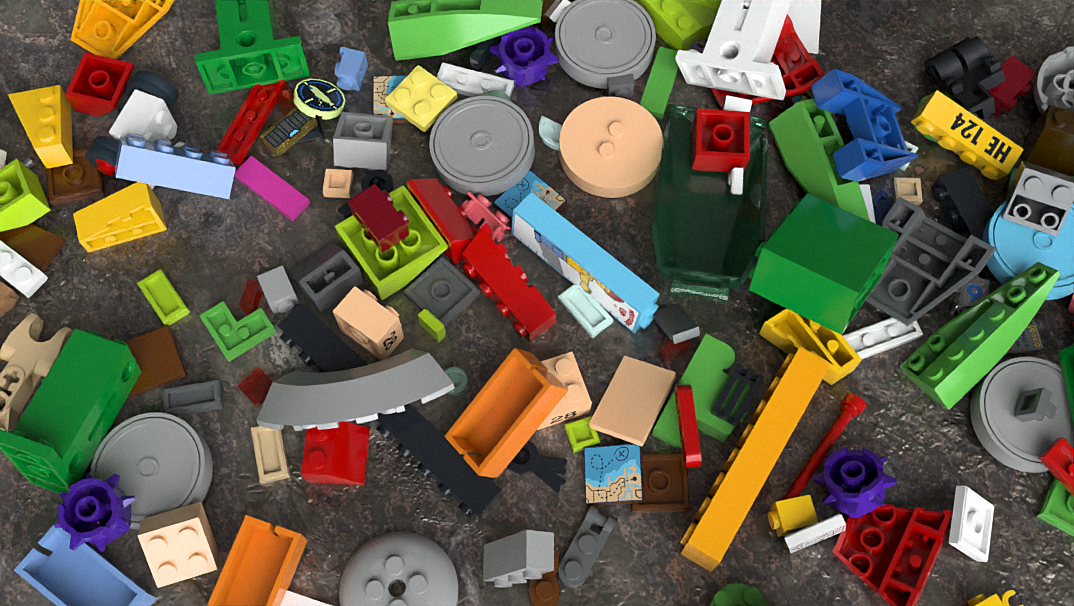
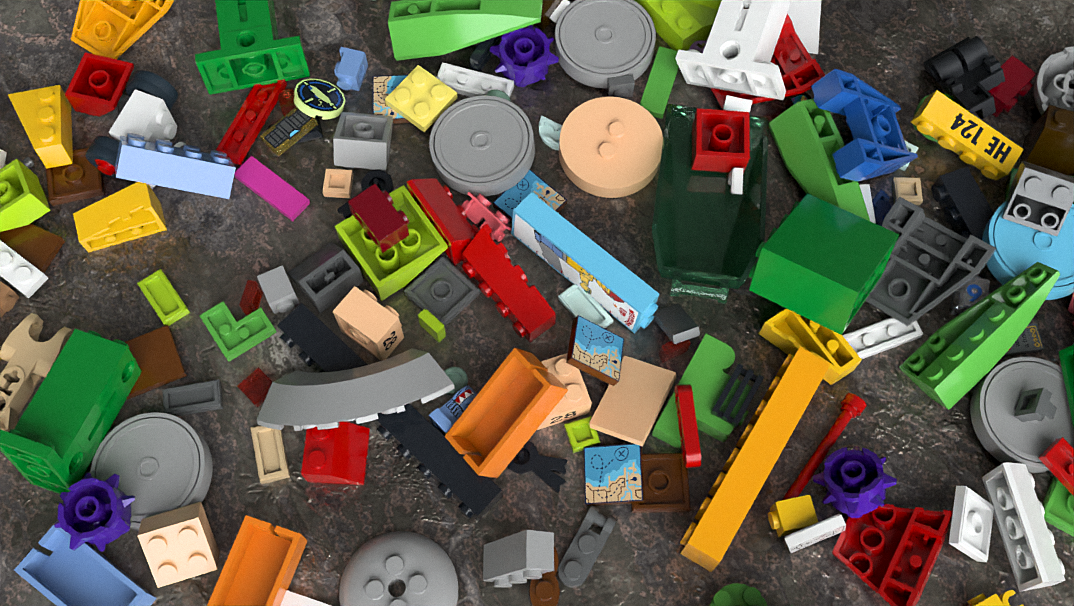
none -> medium blue leg [429,385,477,436]
none -> tile [566,315,624,386]
none -> white slope [982,462,1065,592]

